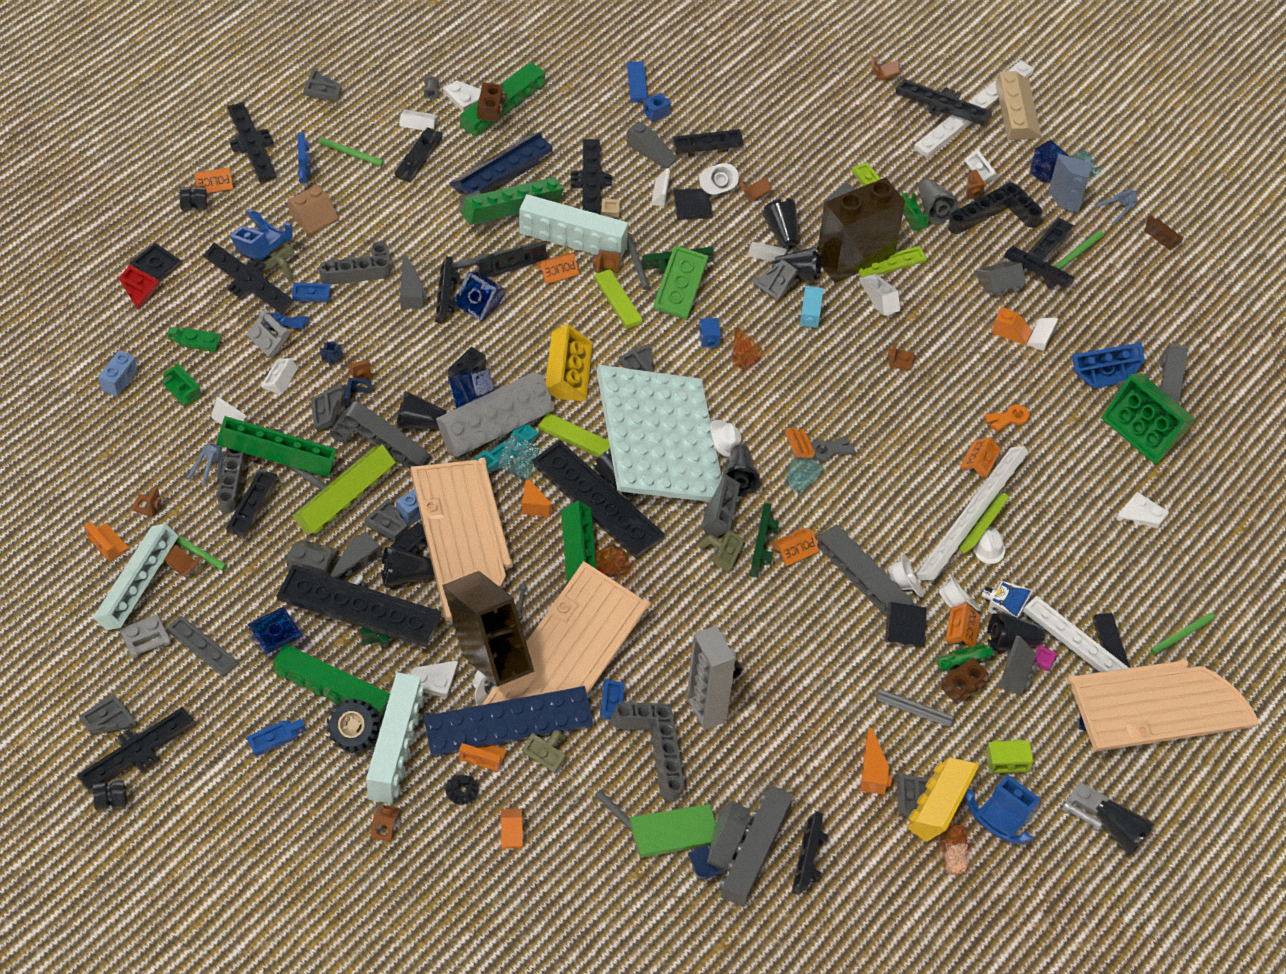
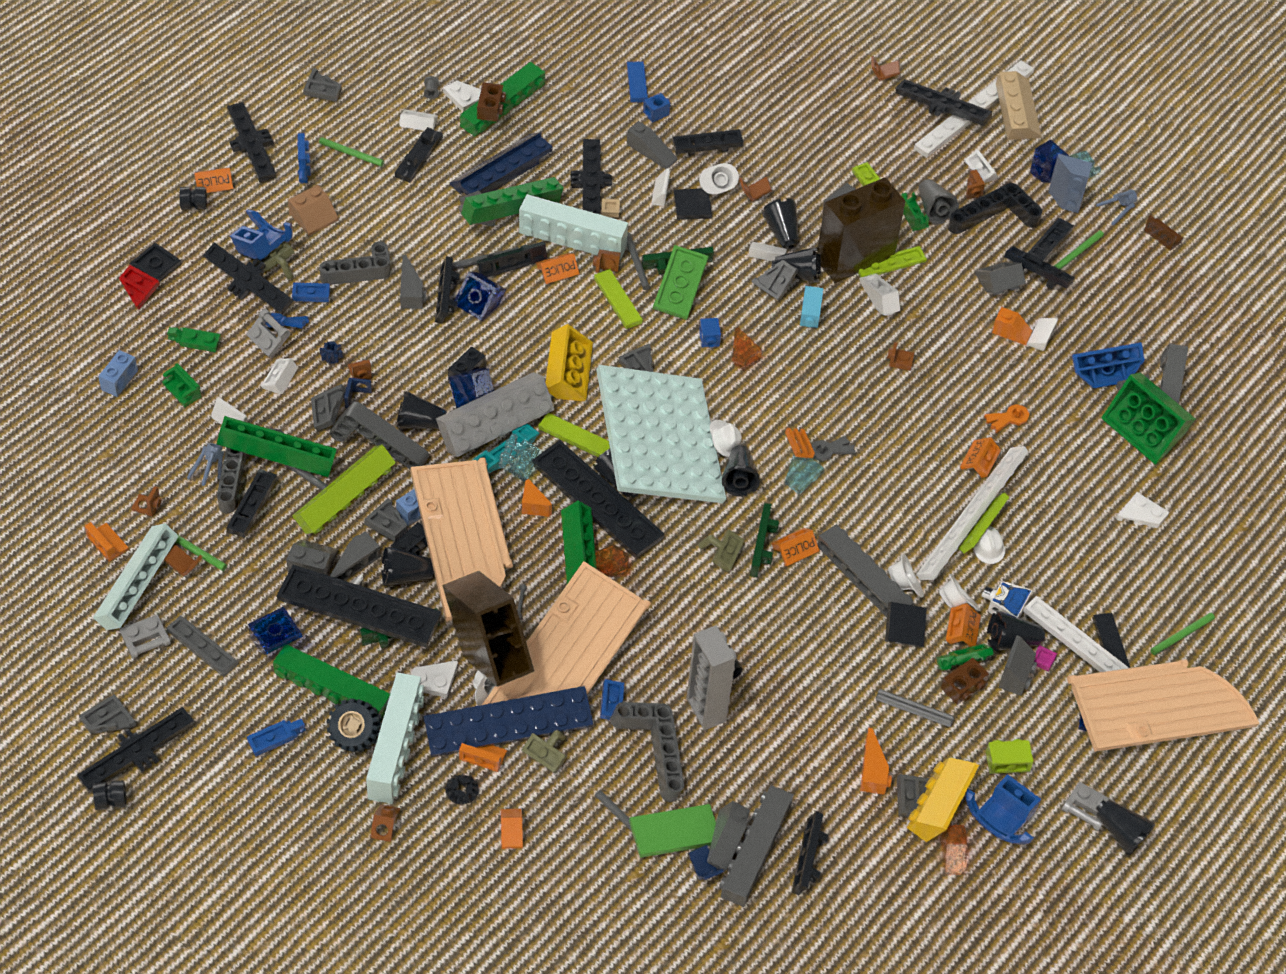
dark grey slope [701,474,740,538] -> none

